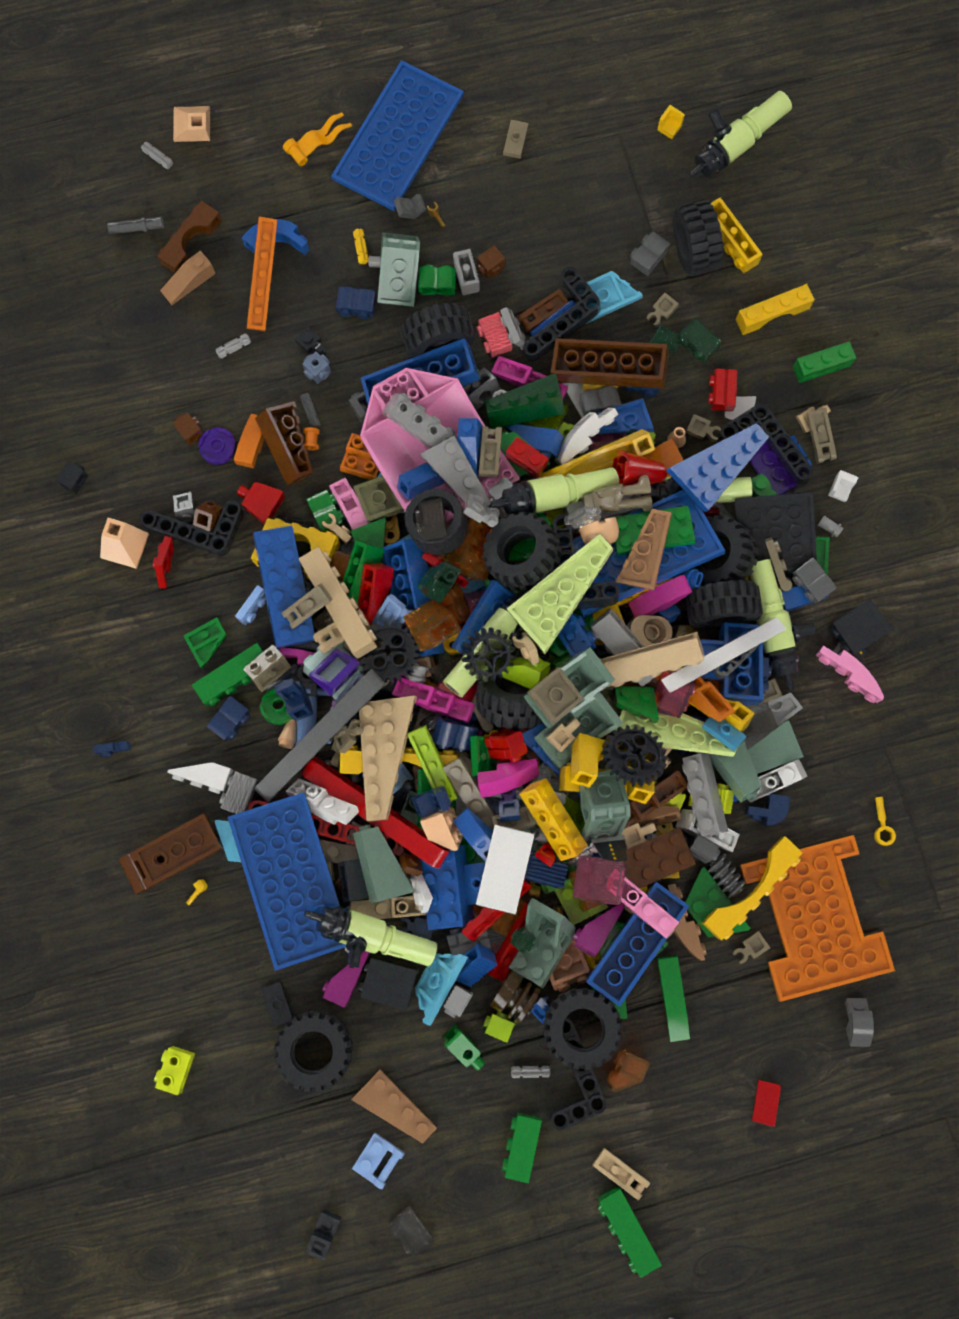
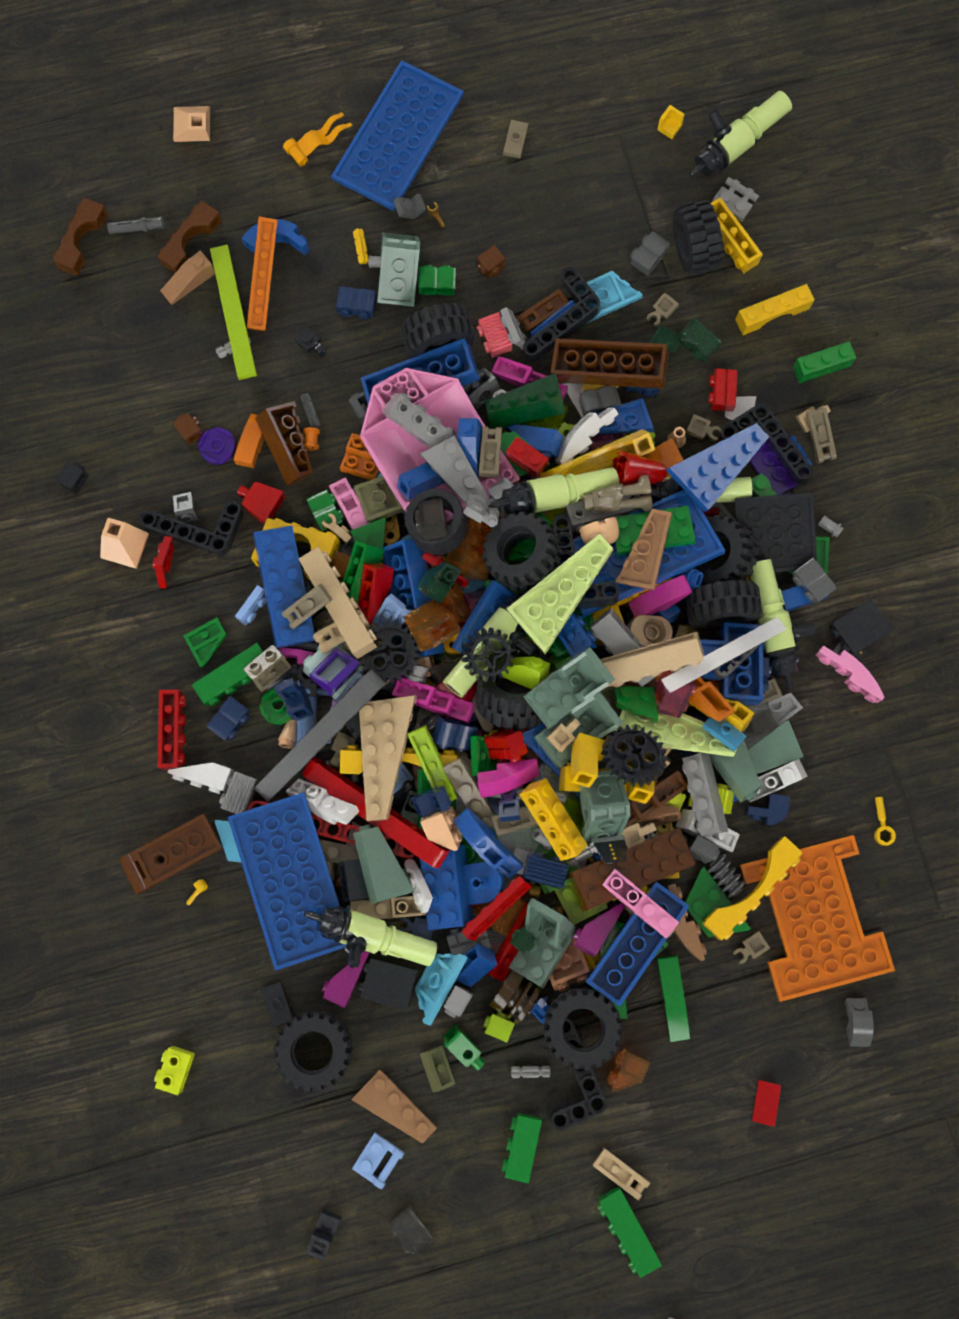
dark blue plate [93,741,131,758] -> none
light grey axle [141,142,173,169] -> none
reddish brown brick [193,501,223,531] -> none
sand blue brick [303,352,331,384] -> none
dark tan plate [333,719,364,754] -> none
reddish brown plate [399,852,423,876] -> none
light grey brick [453,249,480,295] -> none
white tile [476,824,535,914] -> none
tan plate [512,632,539,665] -> none
dark tan plate [527,667,584,724] -> none
red tile [535,842,556,867] -> none
clear wing [564,507,601,528] -> none
clear pink slope [573,856,626,905] -> none
dark tan plate [765,537,792,591] -> none
white panel [828,470,858,502] -> none
none -> reddish brown arch [53,198,108,276]
none -> red brick [158,689,186,770]
none -> lime tile [210,245,257,380]
none -> olive slope [420,1045,456,1092]
none -> light grey plate [712,177,759,222]

